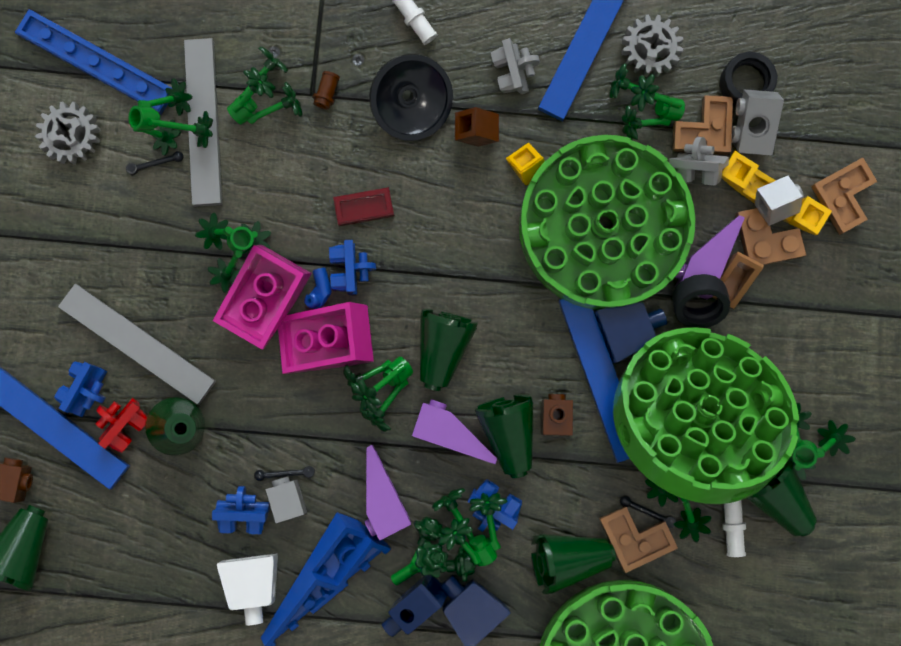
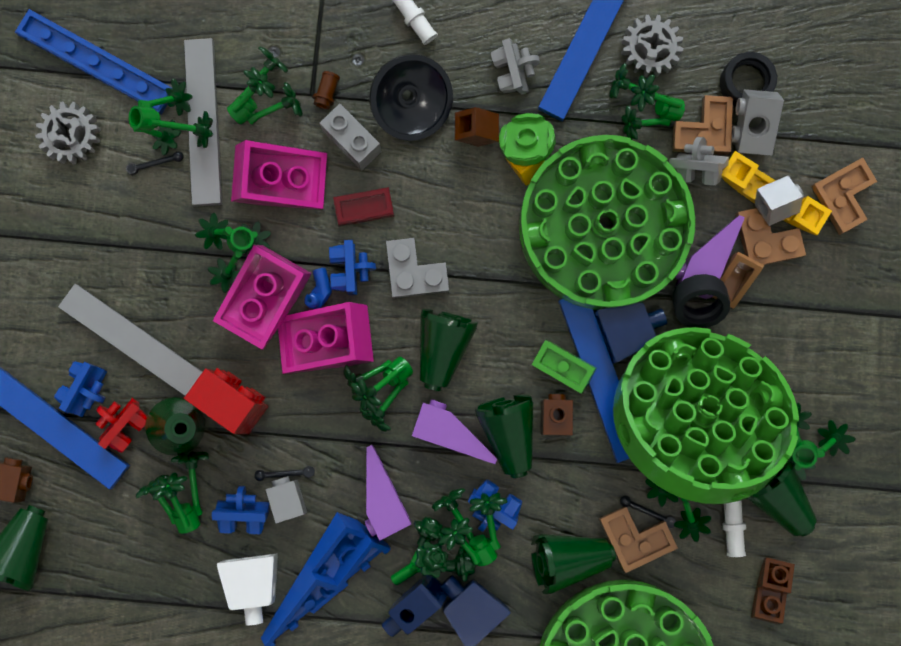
none -> plant [136,451,209,534]
none -> red brick [183,368,269,434]
none -> dark pink slope [231,140,327,209]
none -> light grey brick [319,104,382,171]
none -> light grey plate [386,238,449,298]
none -> bright green tile [499,113,556,166]
none -> bright green plate [532,340,597,394]
none -> reddish brown slope [751,557,795,624]

